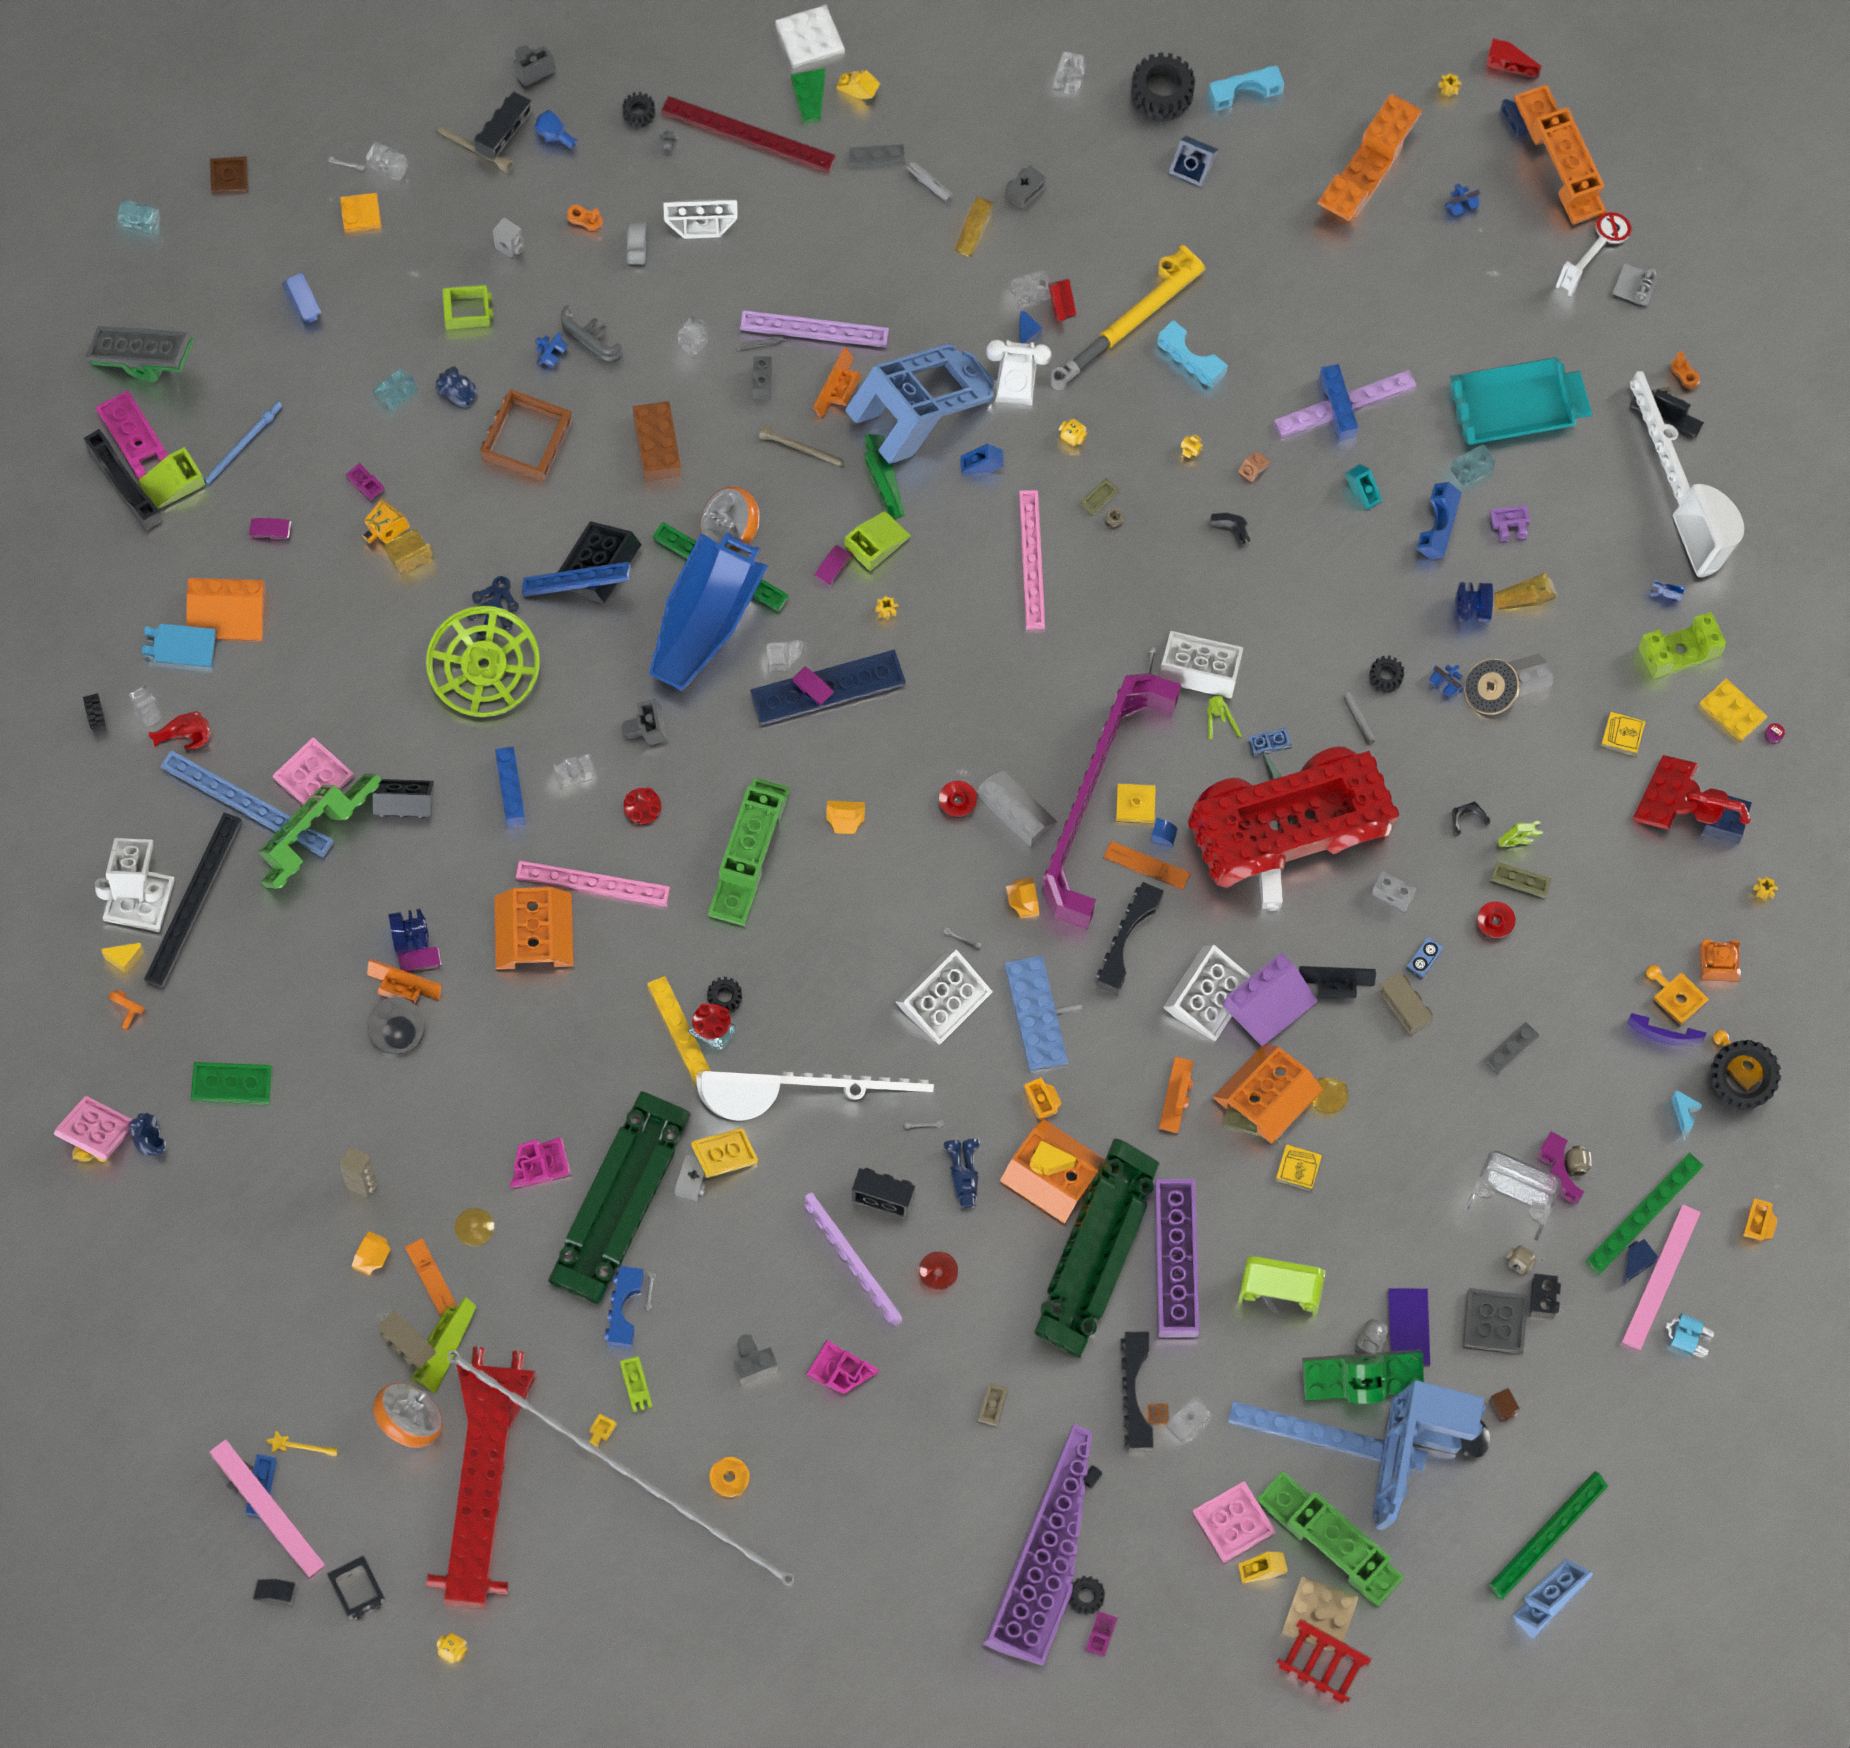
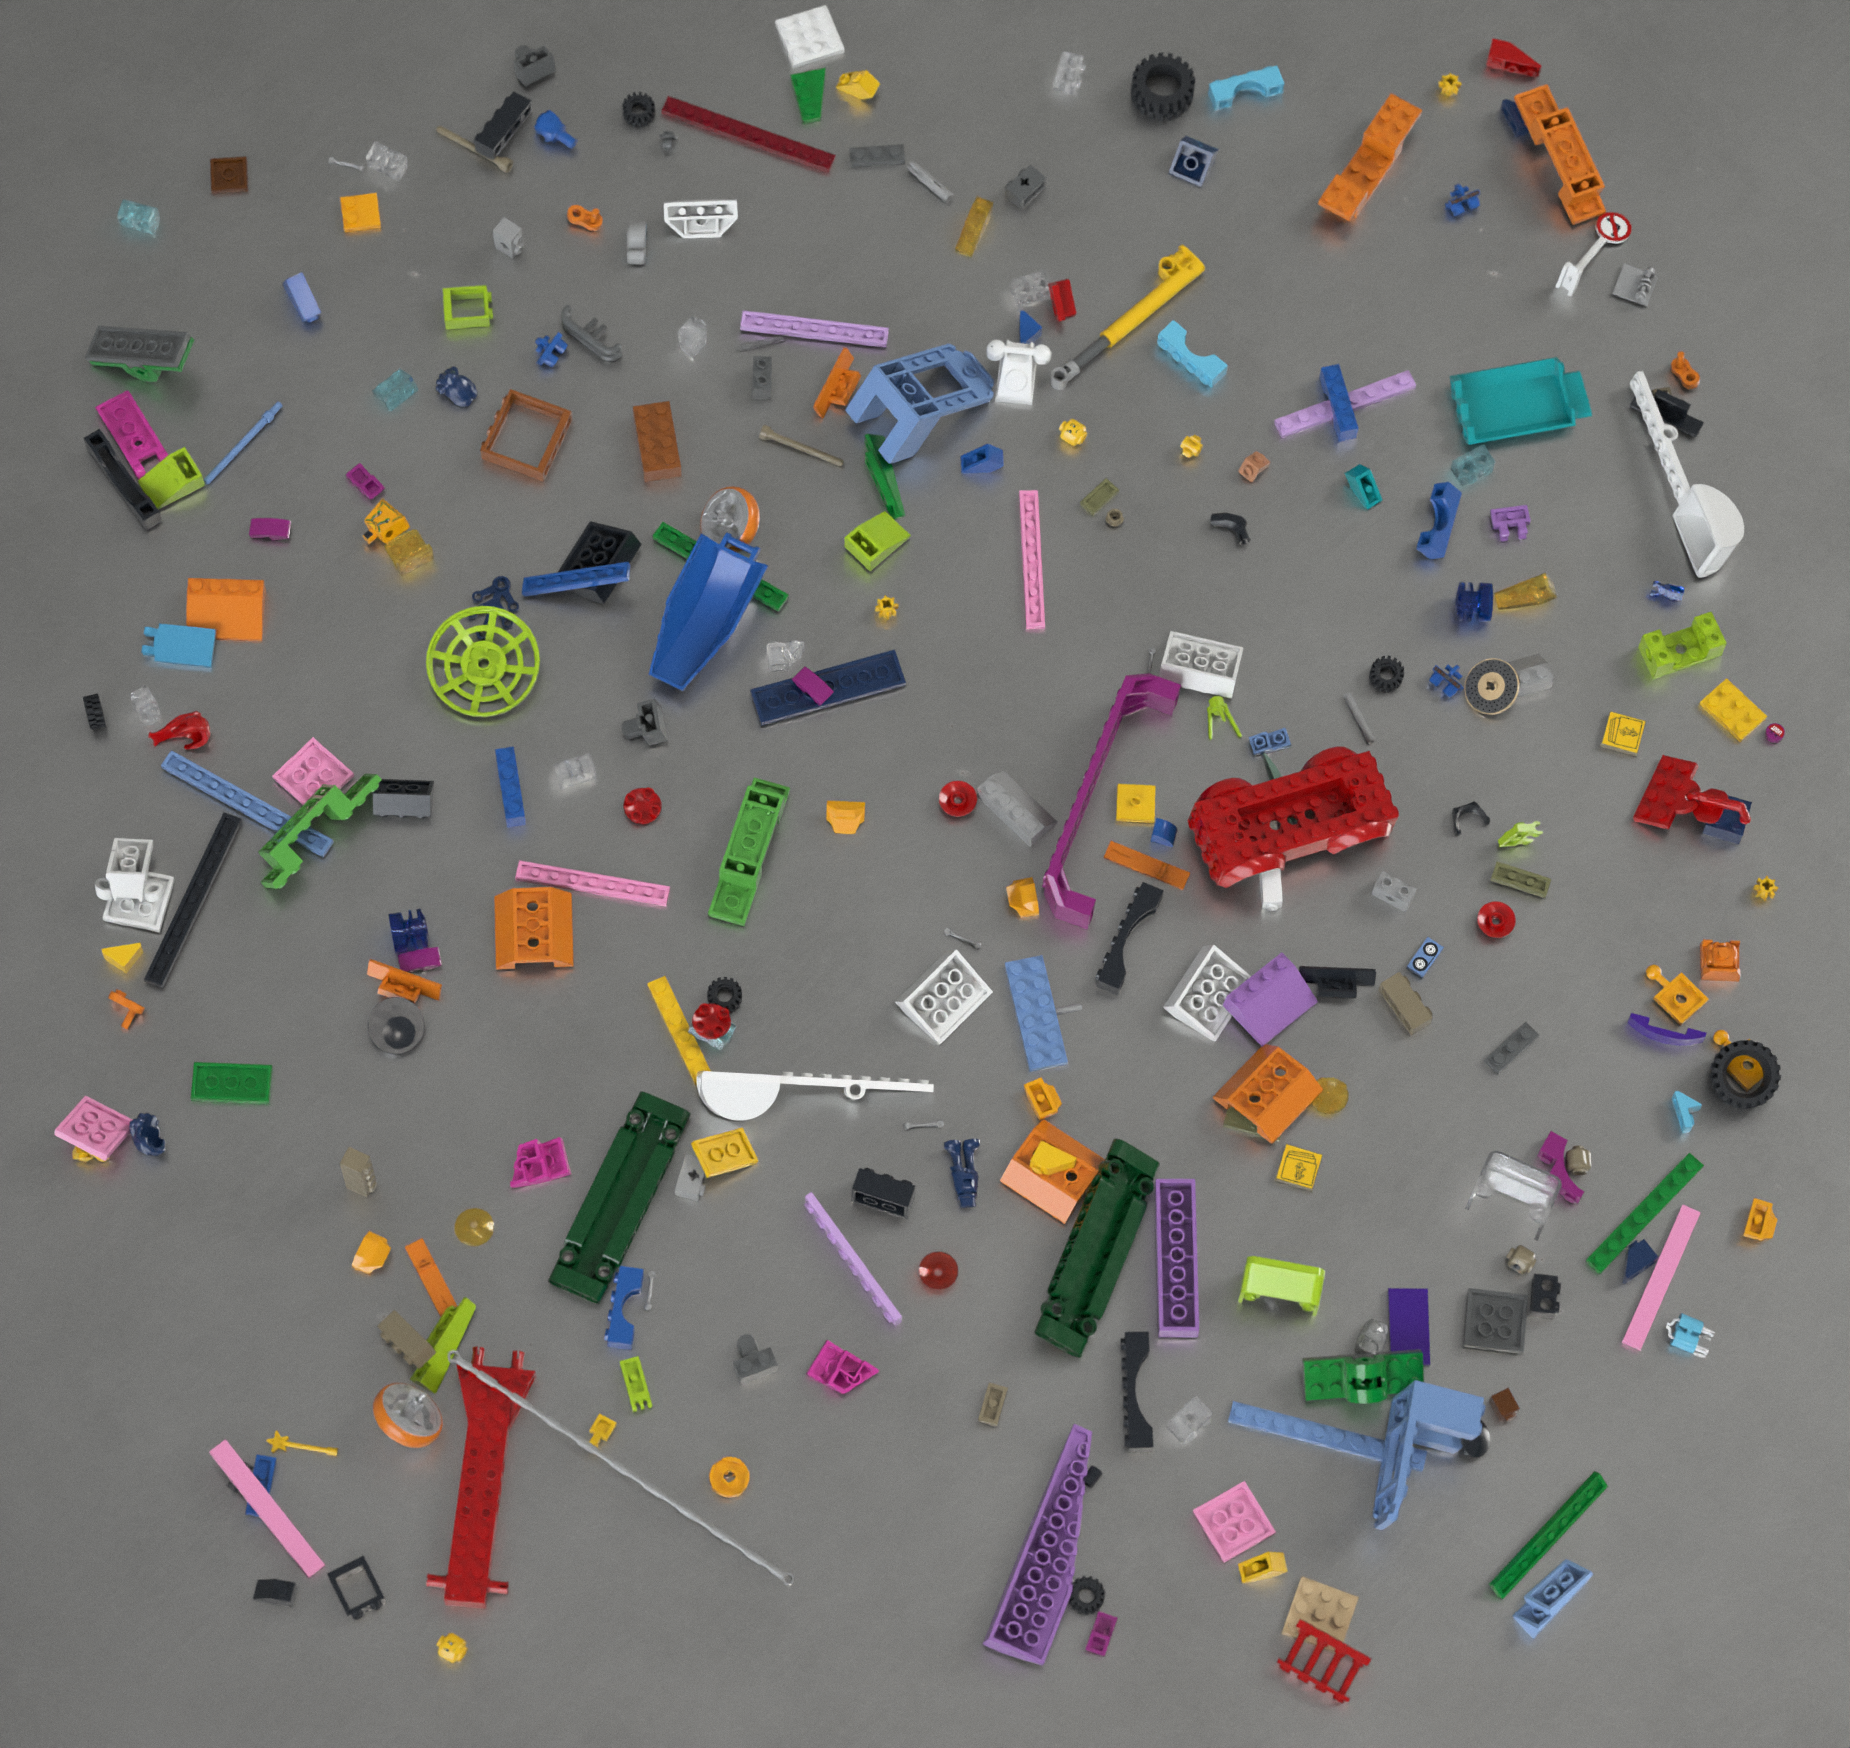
magenta slope [814,545,852,585] -> none
clear orange tile [1148,1403,1169,1425] -> none
orange bracket [1159,1057,1194,1134] -> none
bright green bracket [1256,1471,1405,1608] -> none

